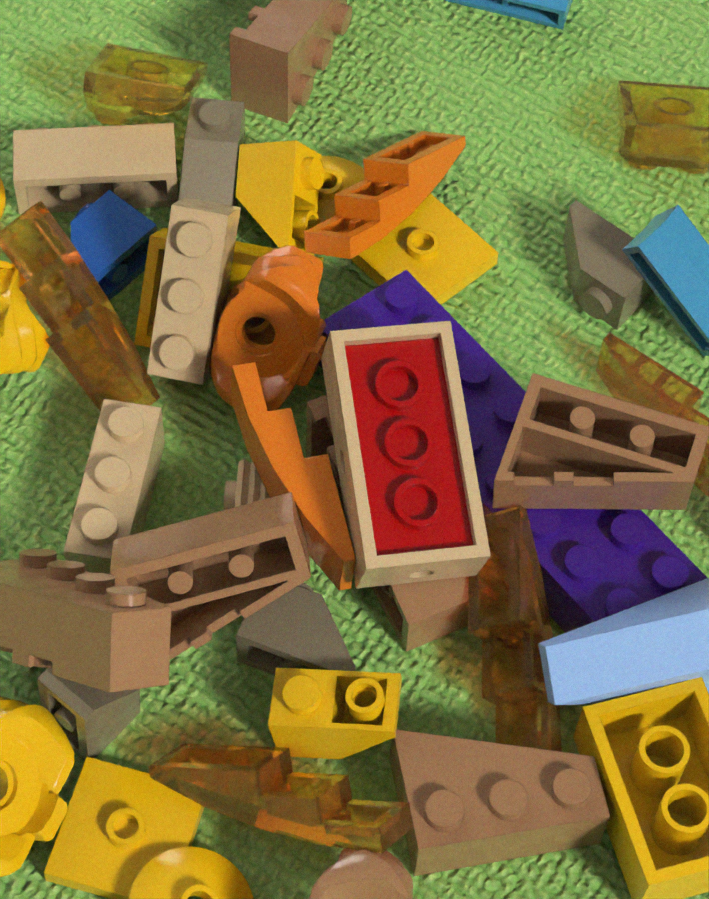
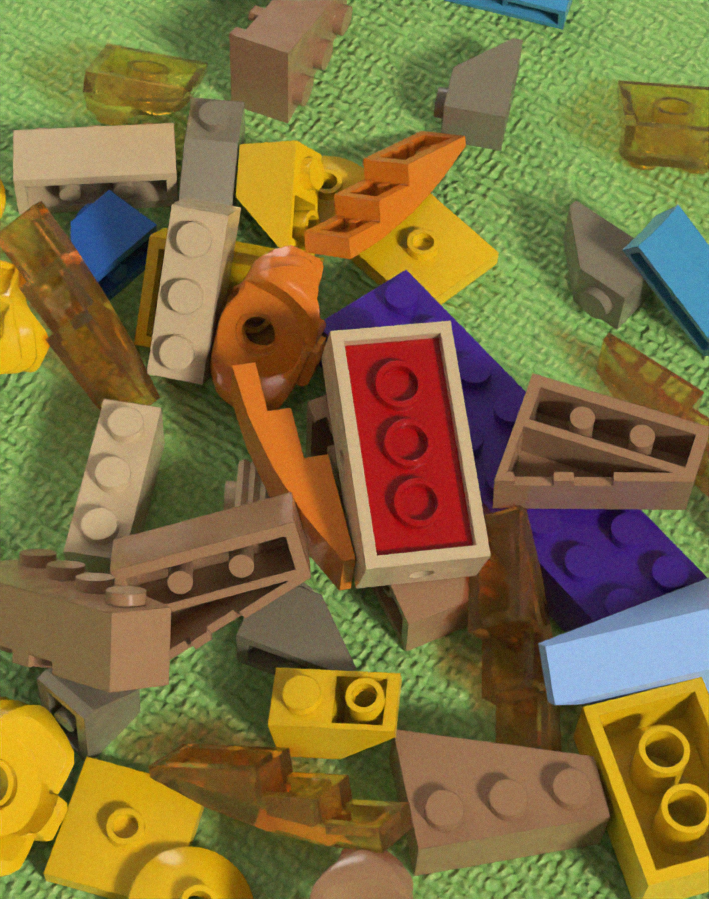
none -> dark tan slope [434,38,523,151]

